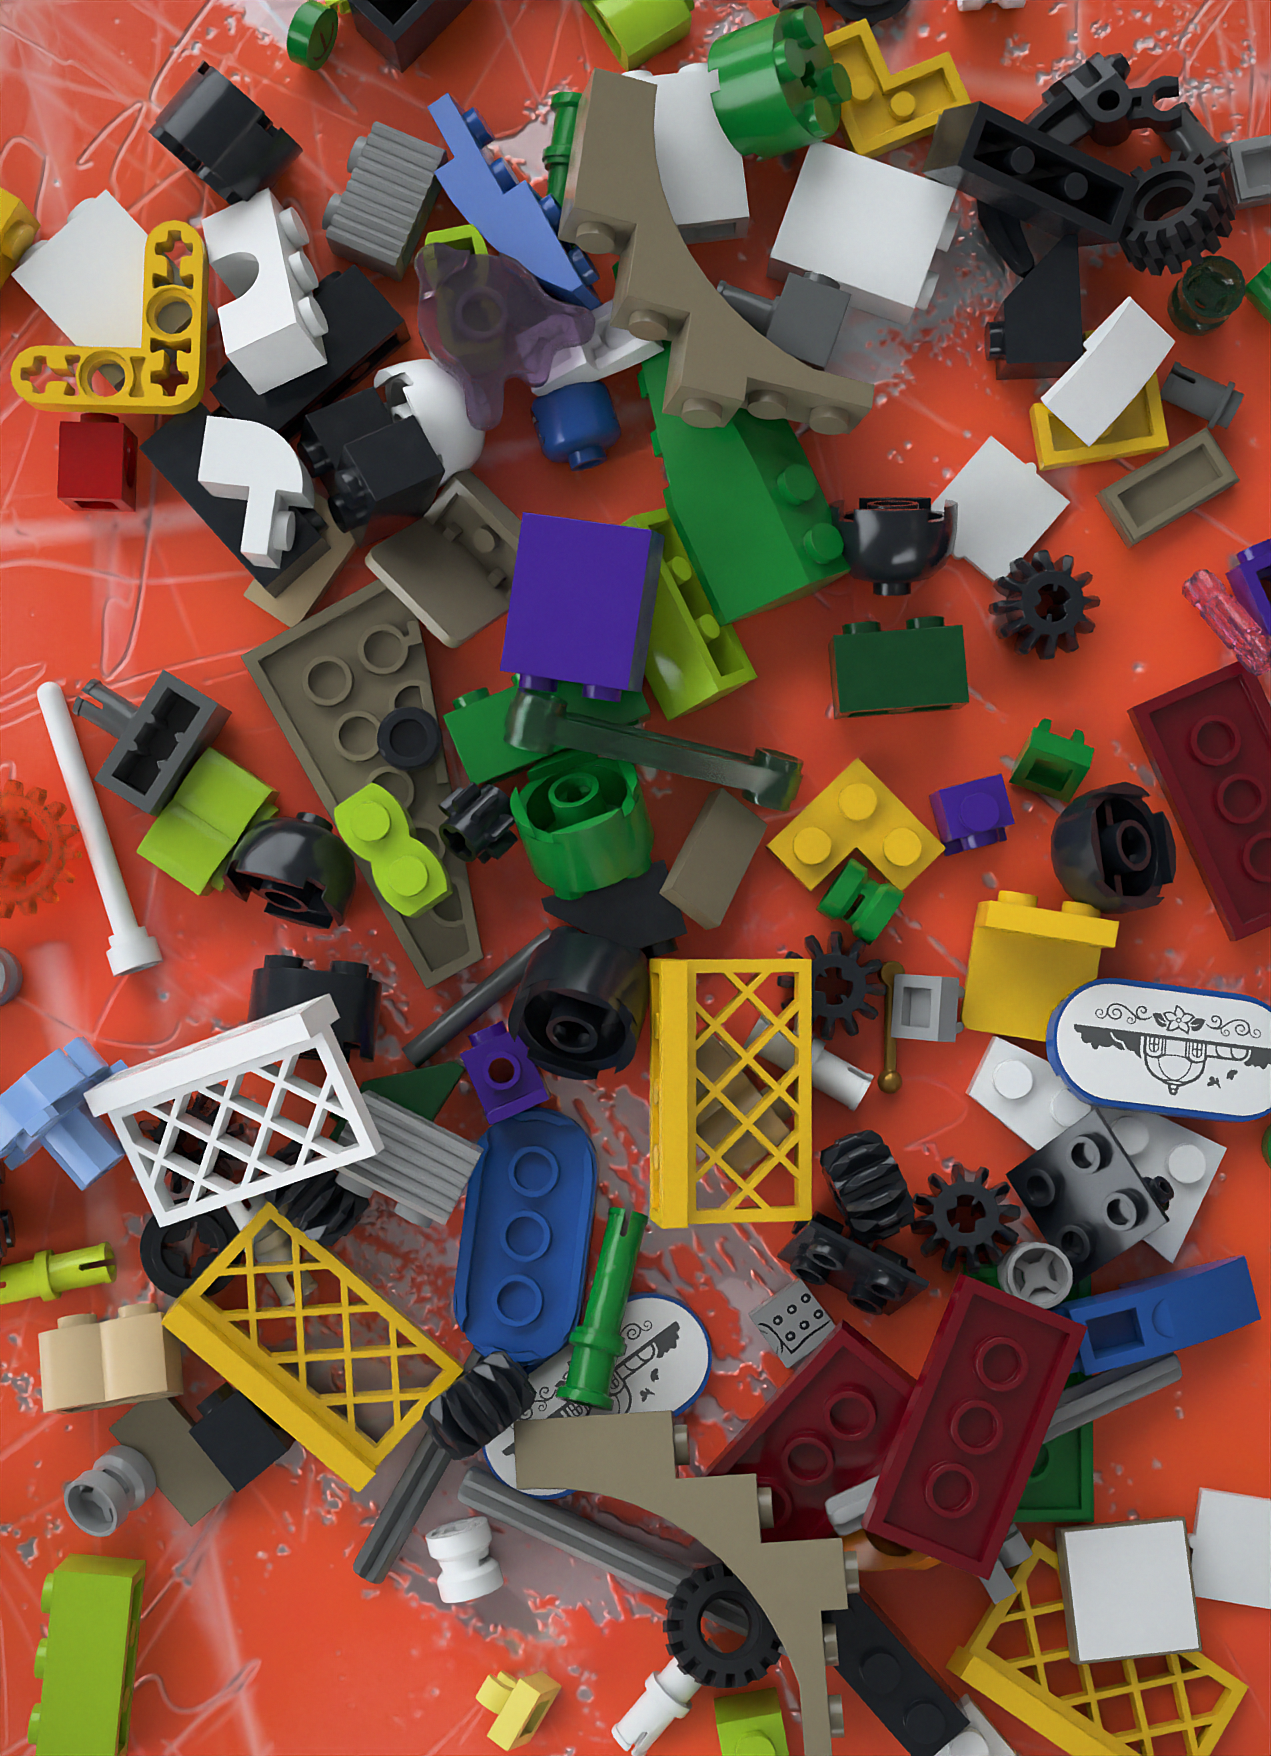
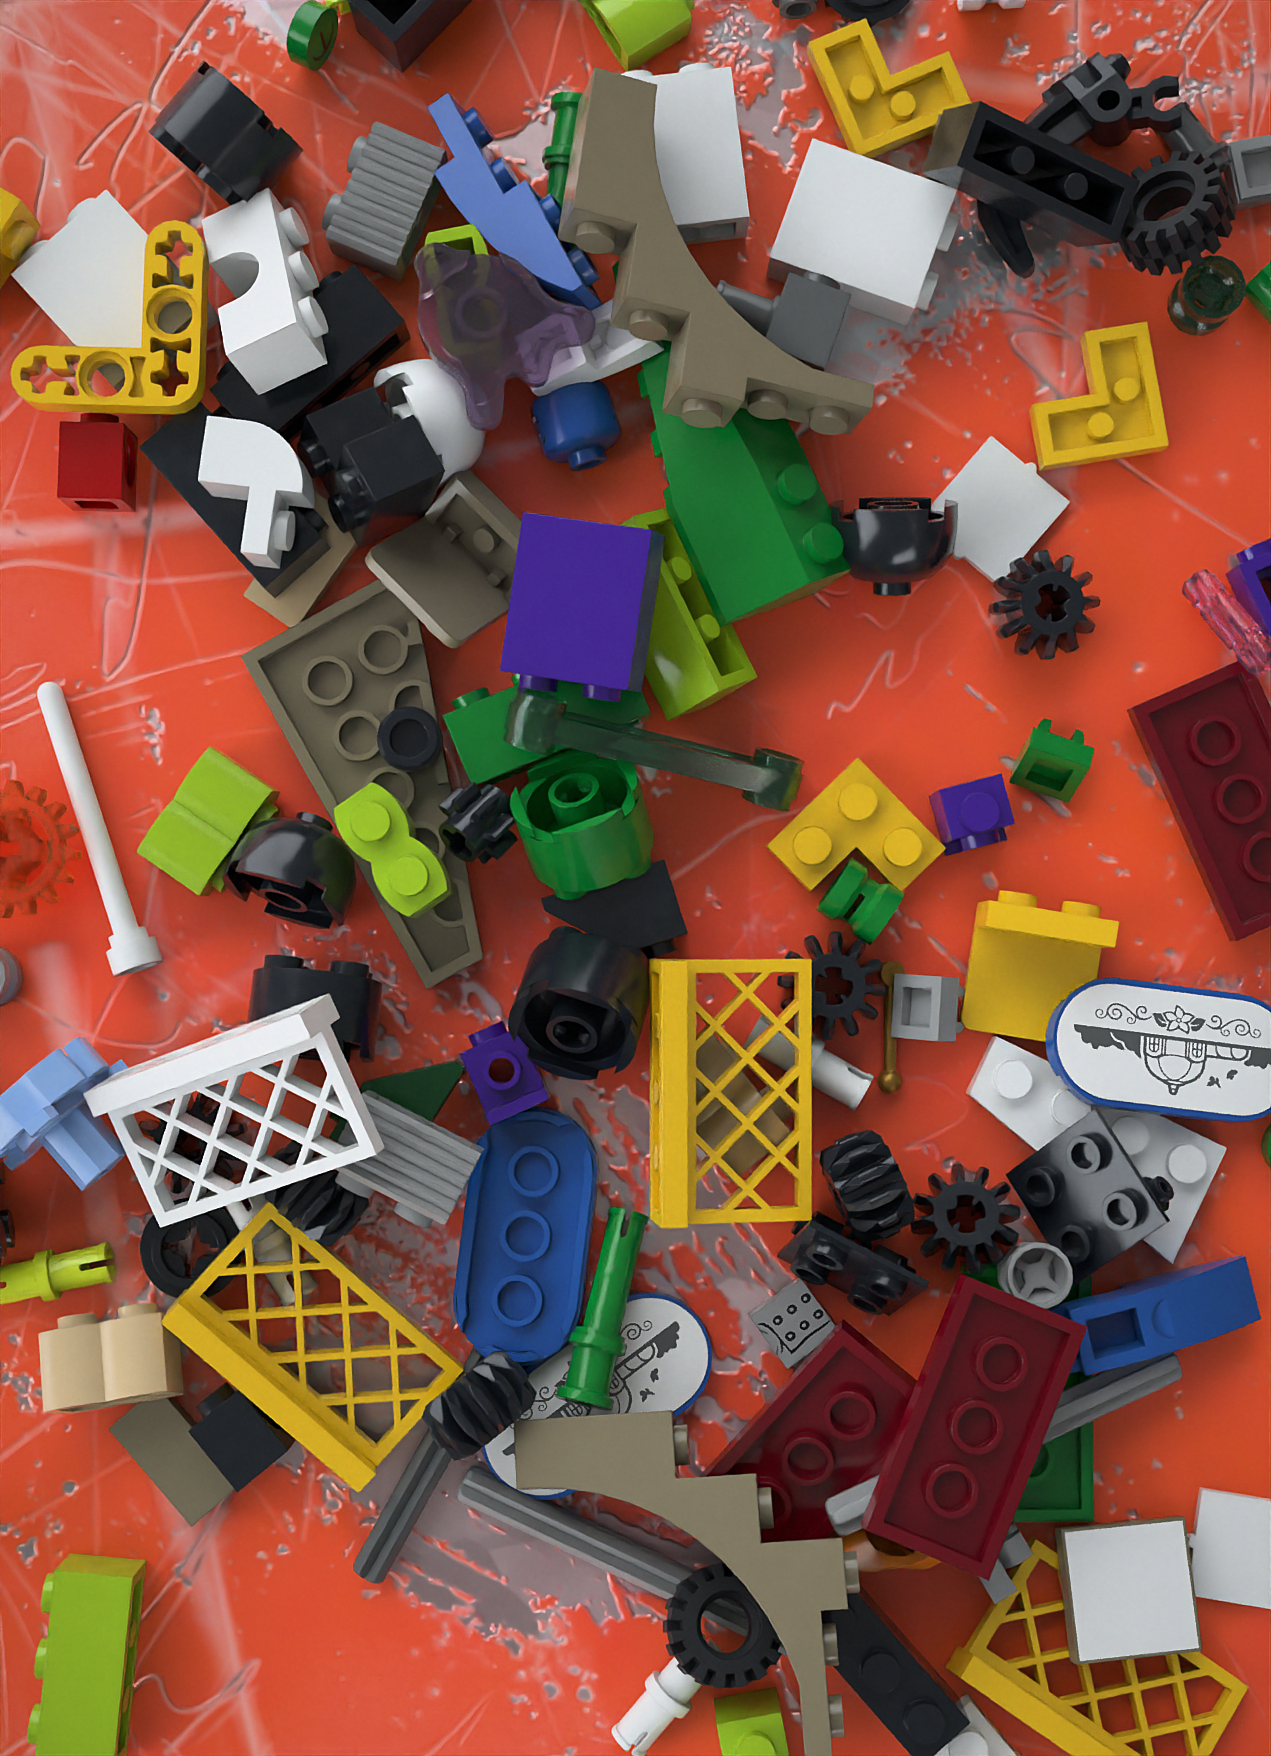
light grey wheel [64,1445,157,1537] -> none
dark grey brick [72,669,232,817] -> none
dark grey bar [402,927,551,1068] -> none
white wheel [425,1516,504,1603] -> none
light yellow tile [475,1670,562,1752] -> none
dark tan tile [659,788,768,930] -> none
green brick [708,6,852,162] -> none
dark green brick [828,616,969,720] -> none
black slope [984,234,1083,380] -> none
white slope [1040,296,1176,447] -> none
black cylinder [1051,782,1176,914] -> none
dark tan tile [1095,427,1240,549] -> none
dark grey pin [1160,361,1244,429] -> none

